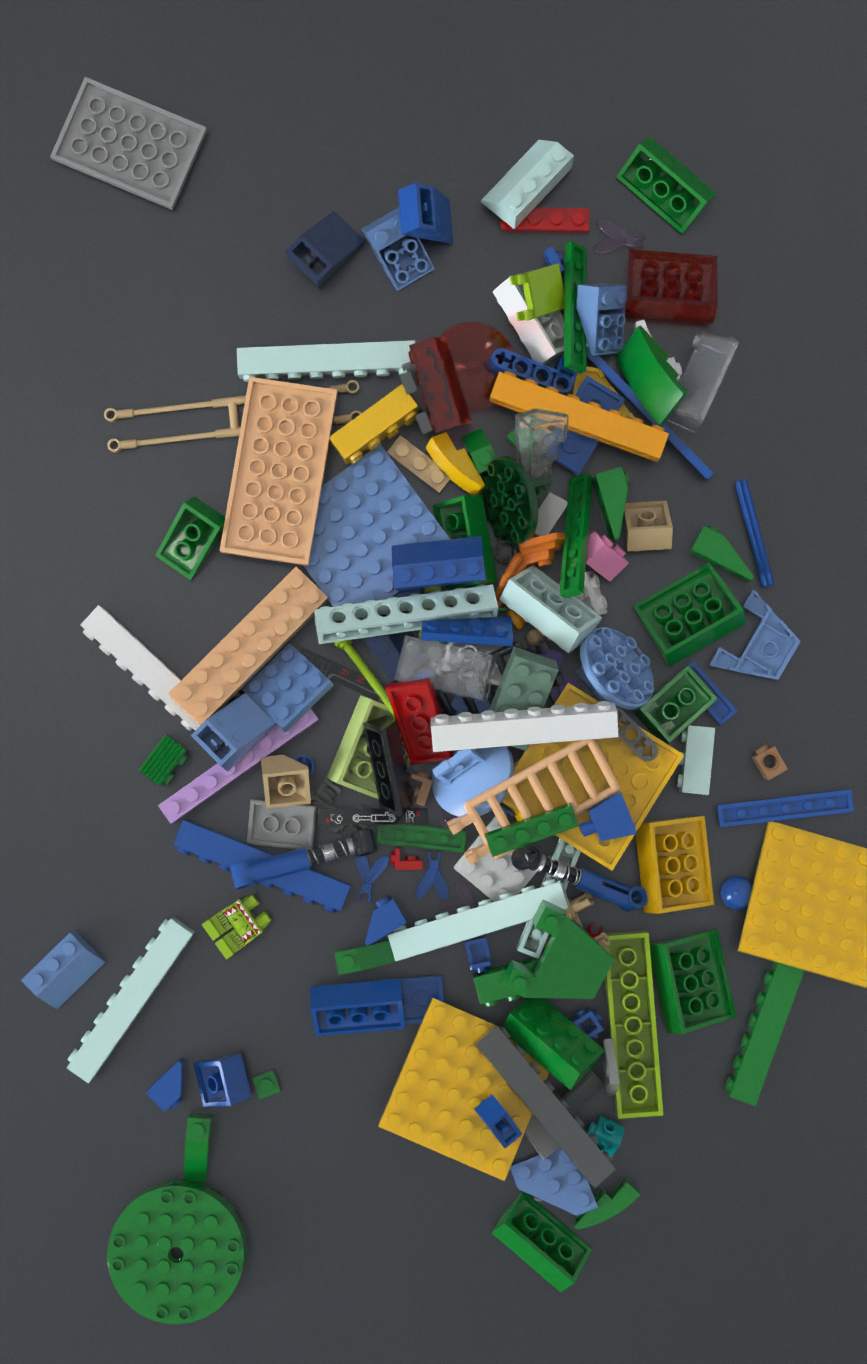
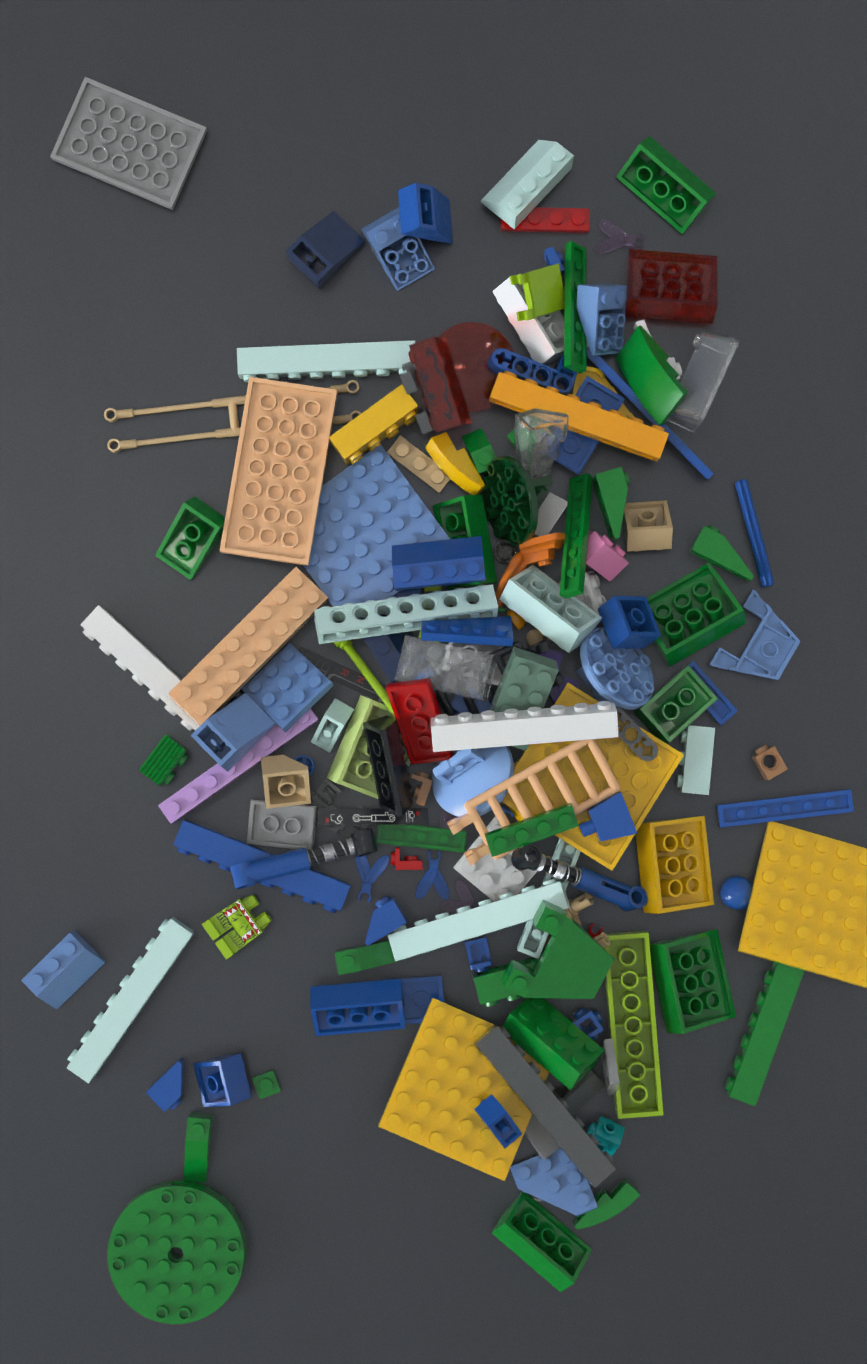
none -> light aqua slope [311,698,354,753]
none -> blue brick [598,596,661,649]

